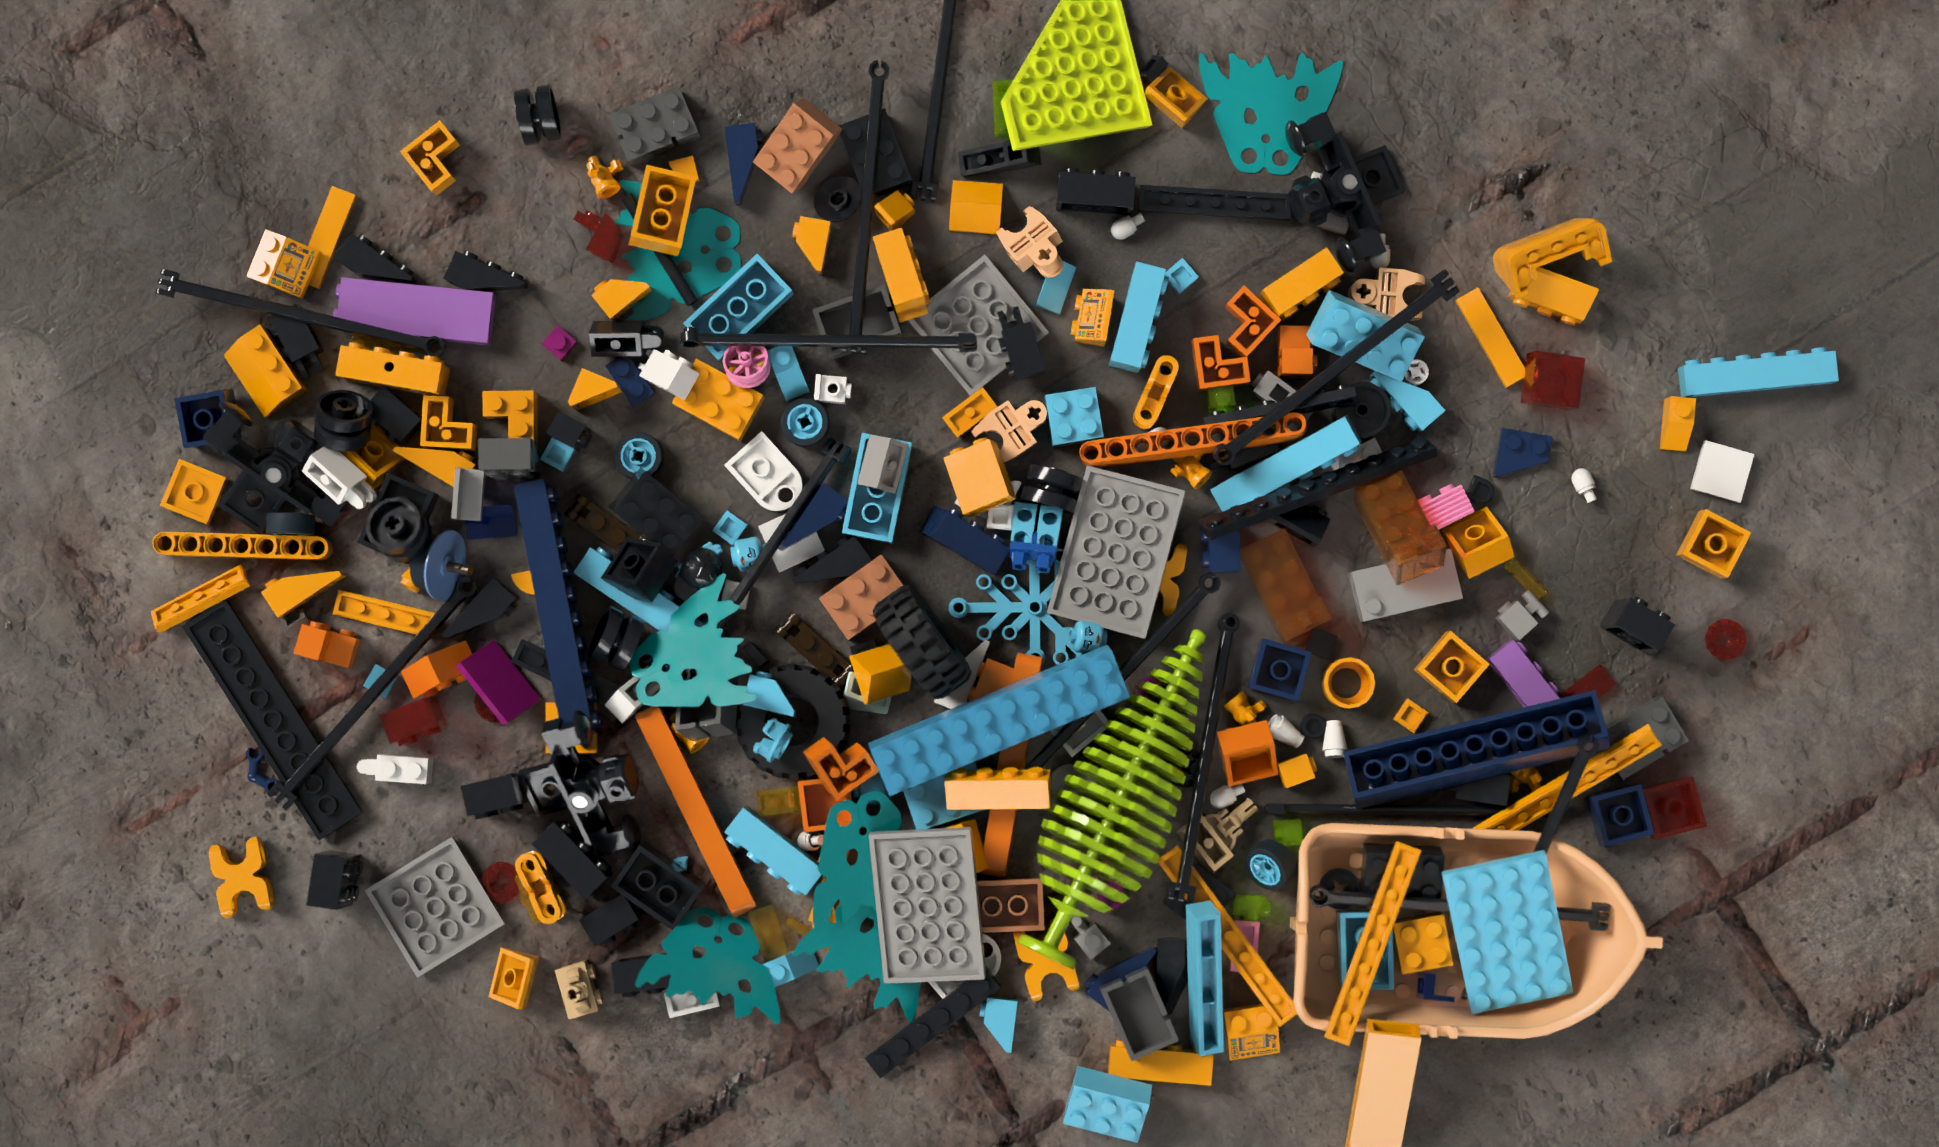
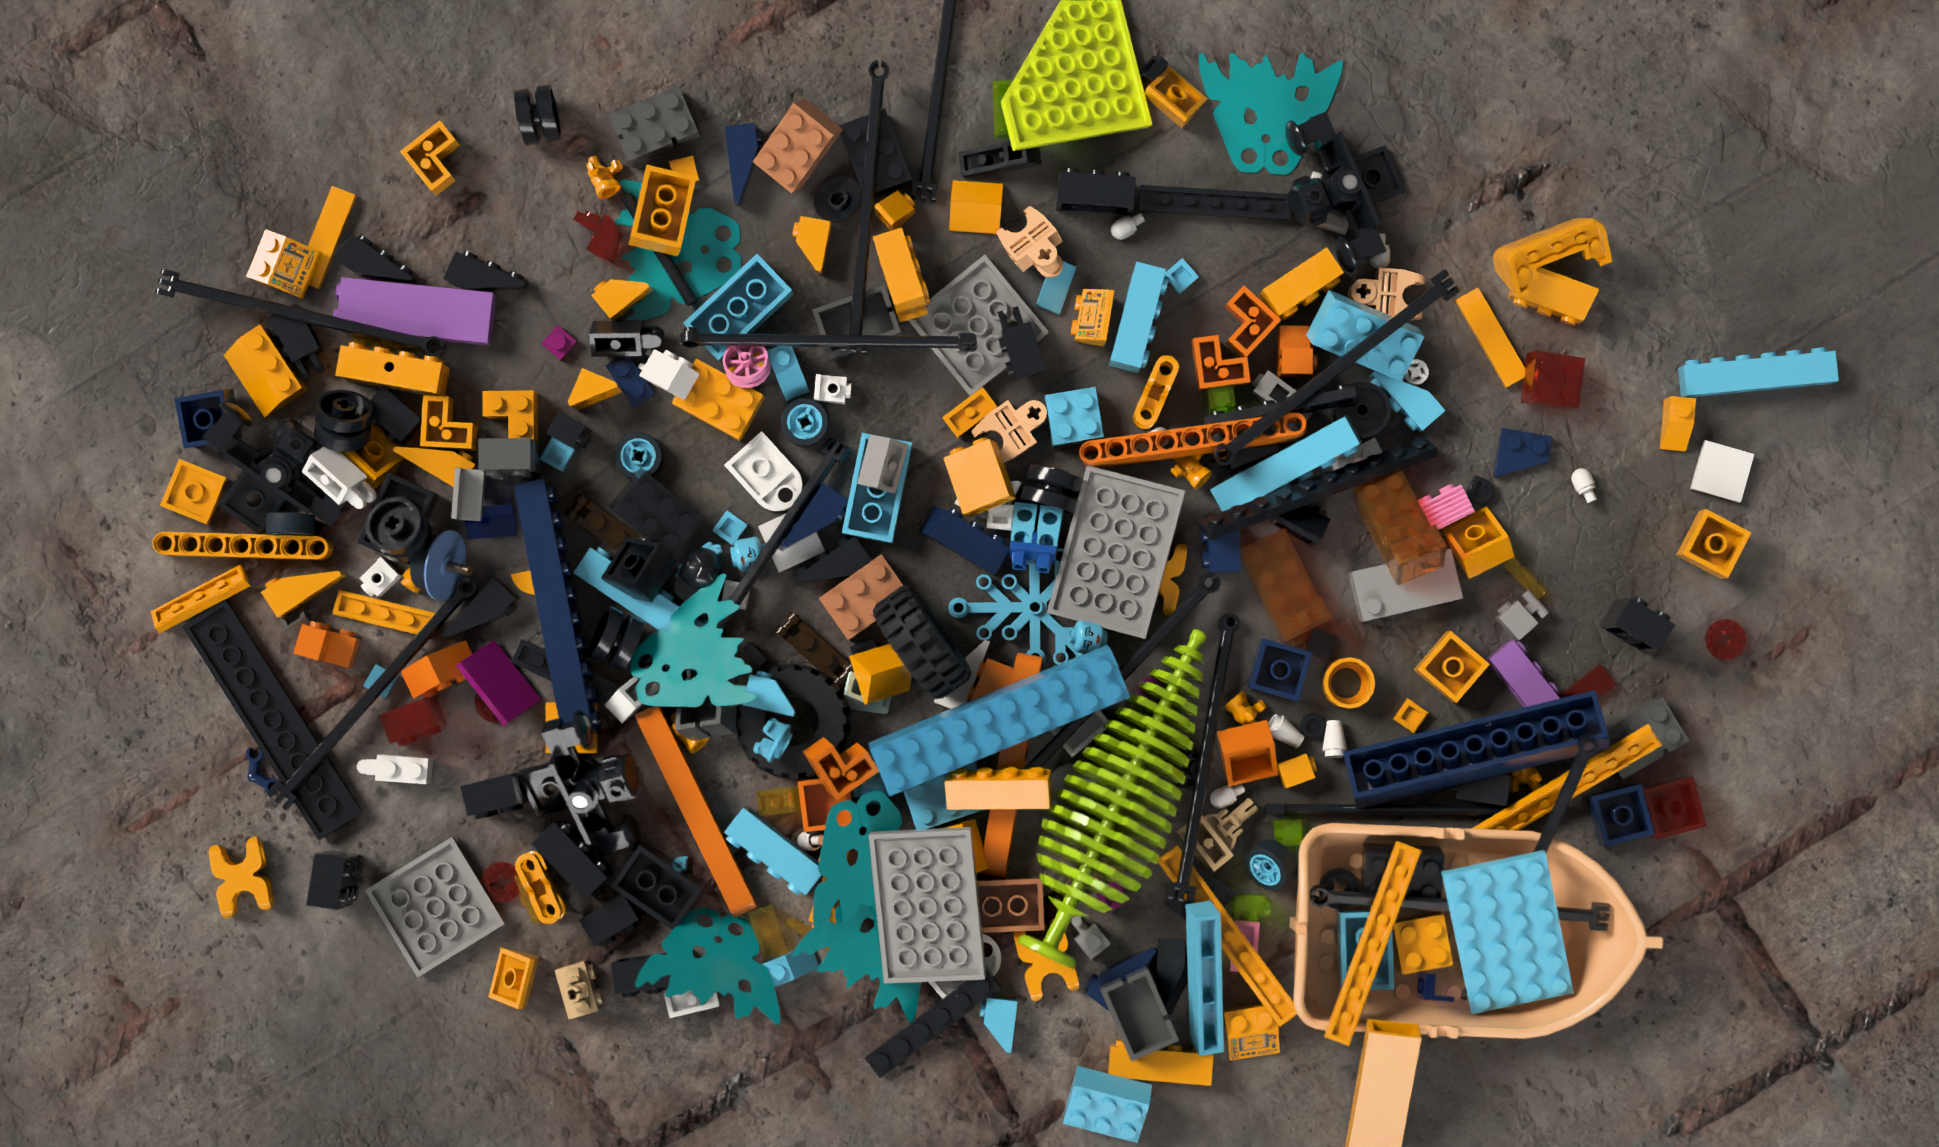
none -> white brick [360,557,402,597]

